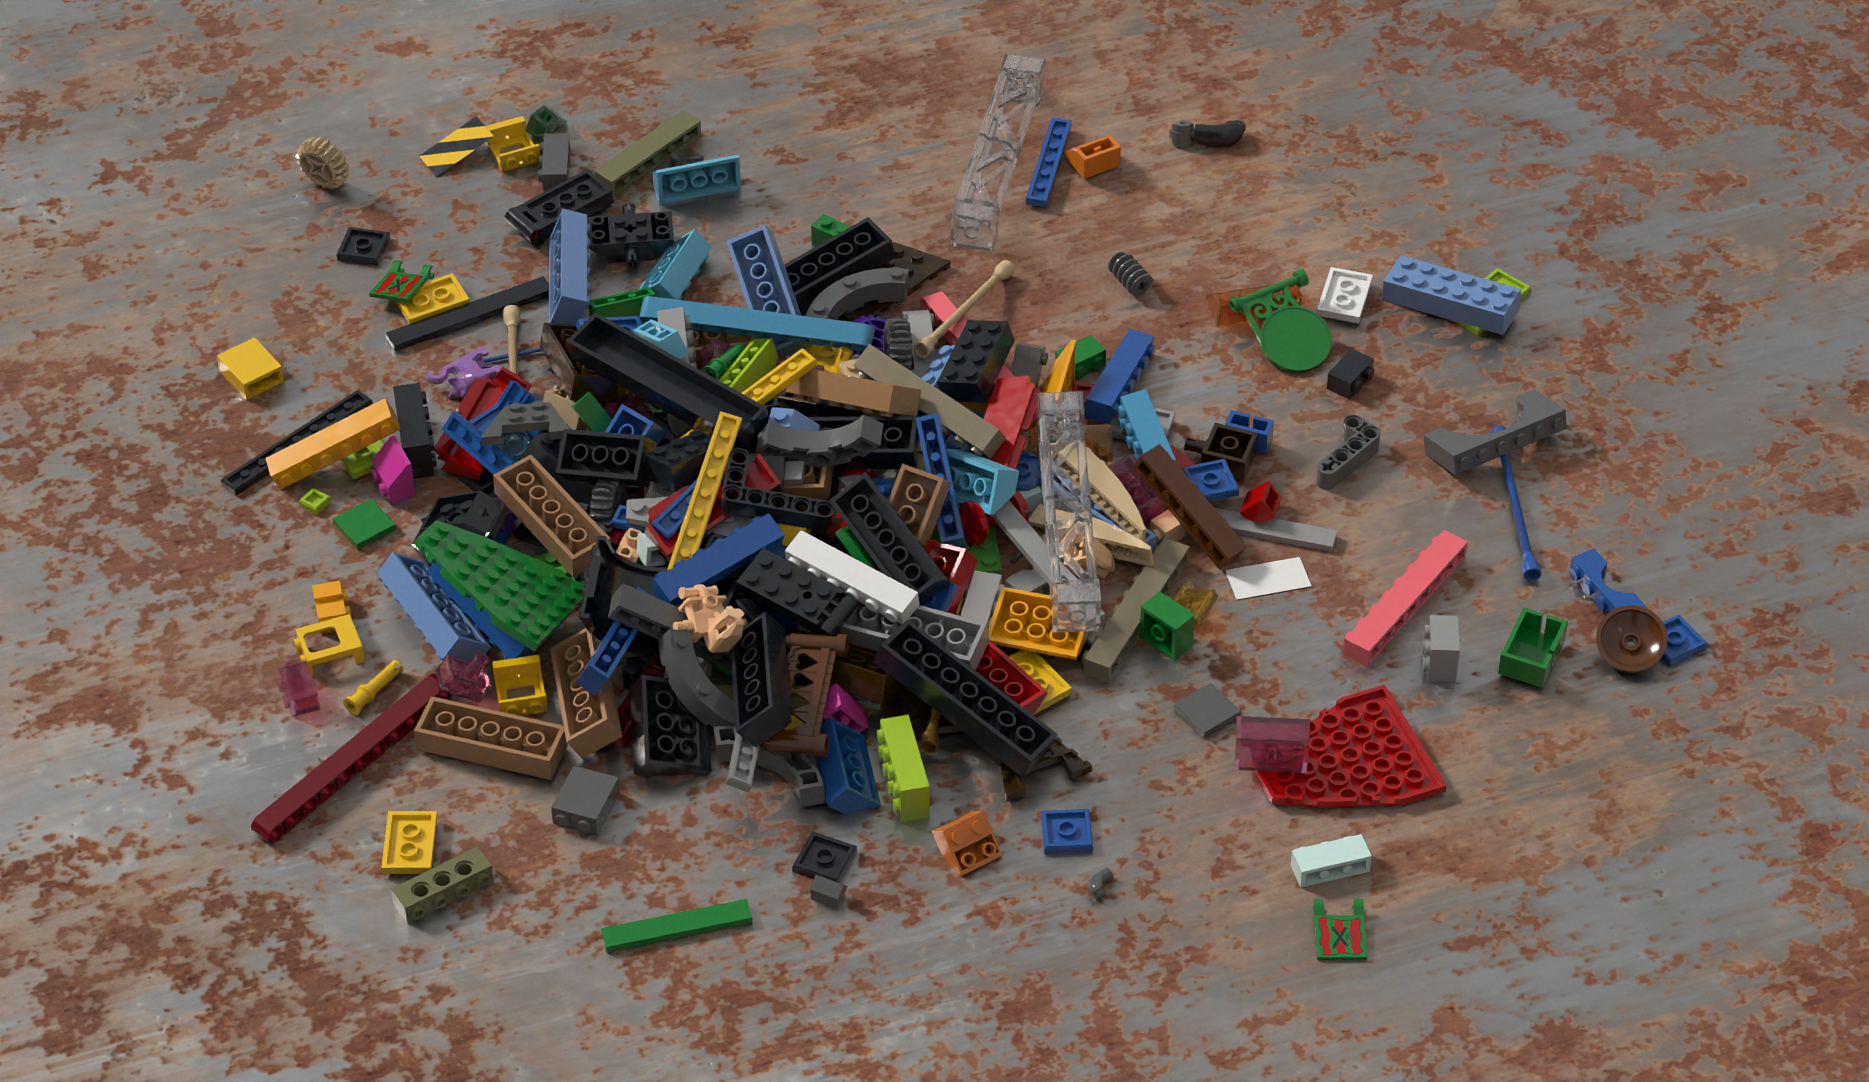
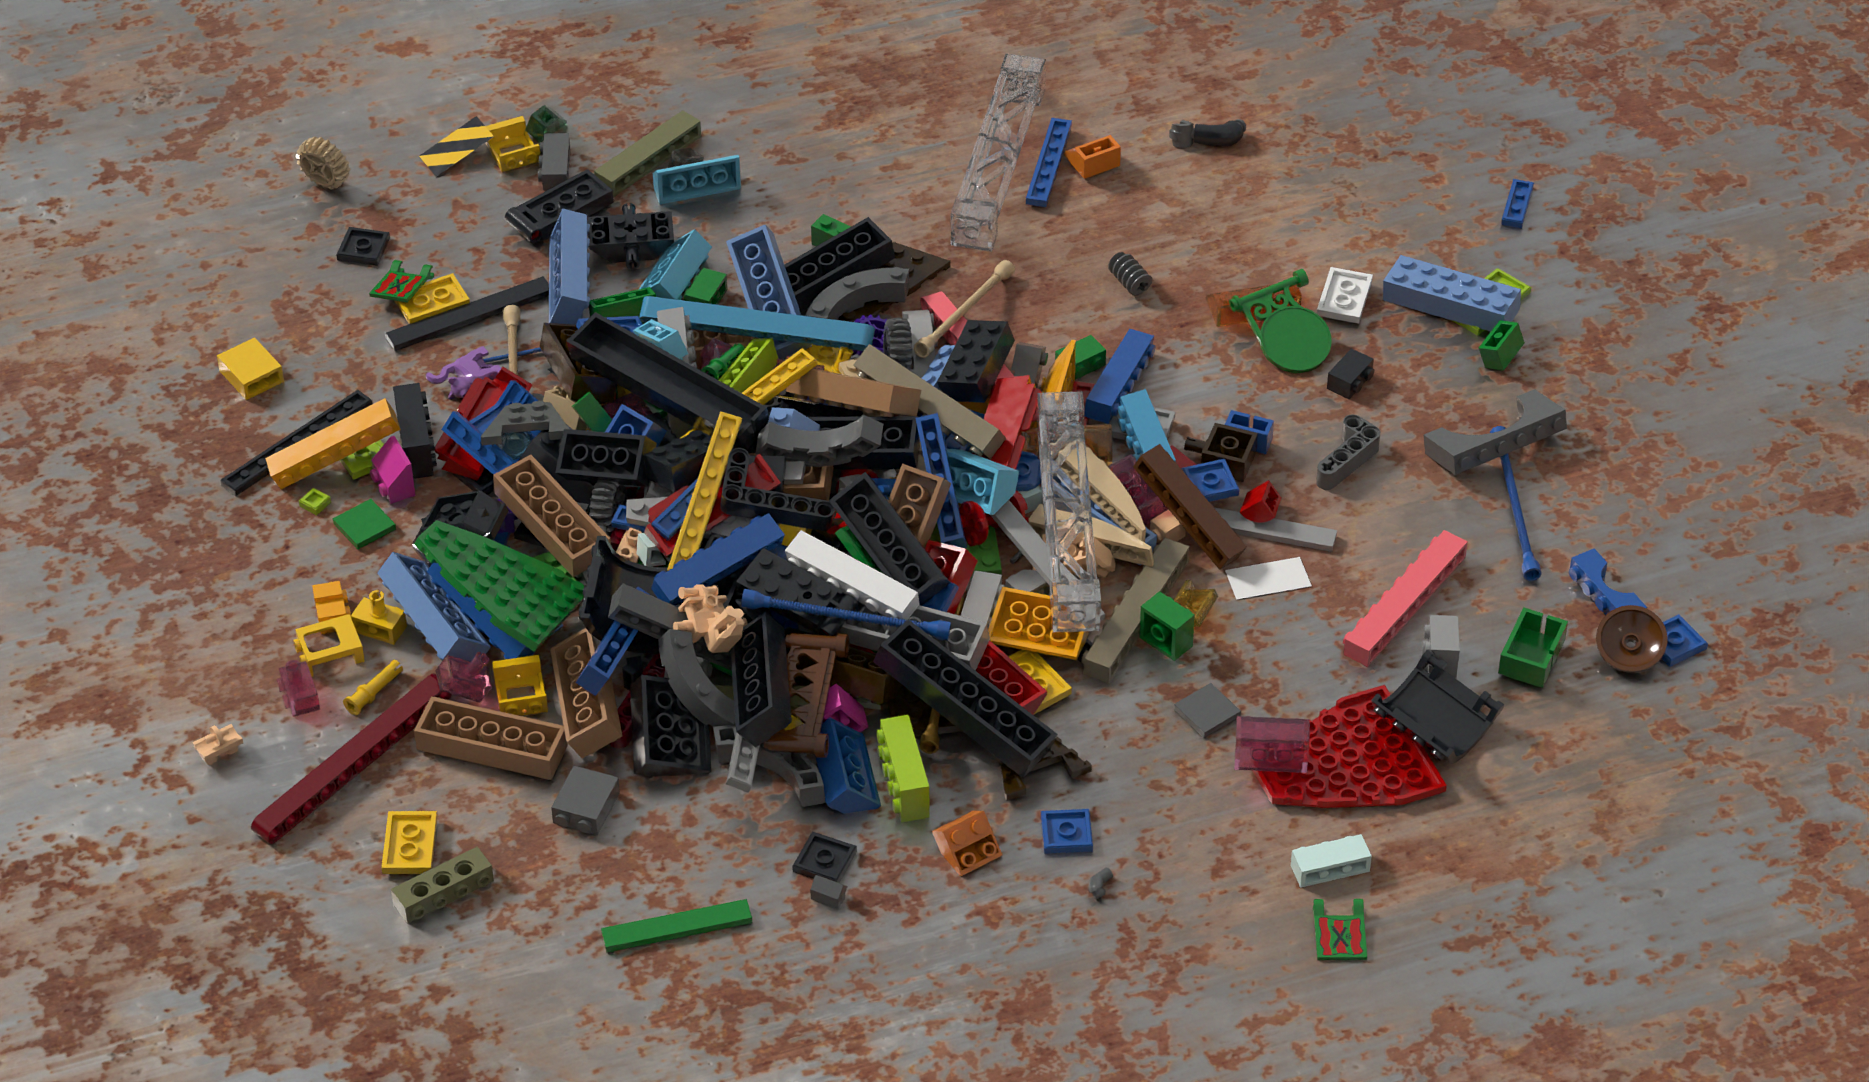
none -> light nougat hips [193,724,243,765]
none -> yellow brick [351,590,407,645]
none -> green brick [684,268,728,305]
none -> blue hose [741,589,951,641]
none -> black hinge [1371,649,1505,764]
none -> green brick [1479,320,1525,371]
none -> blue tile [1501,179,1534,229]

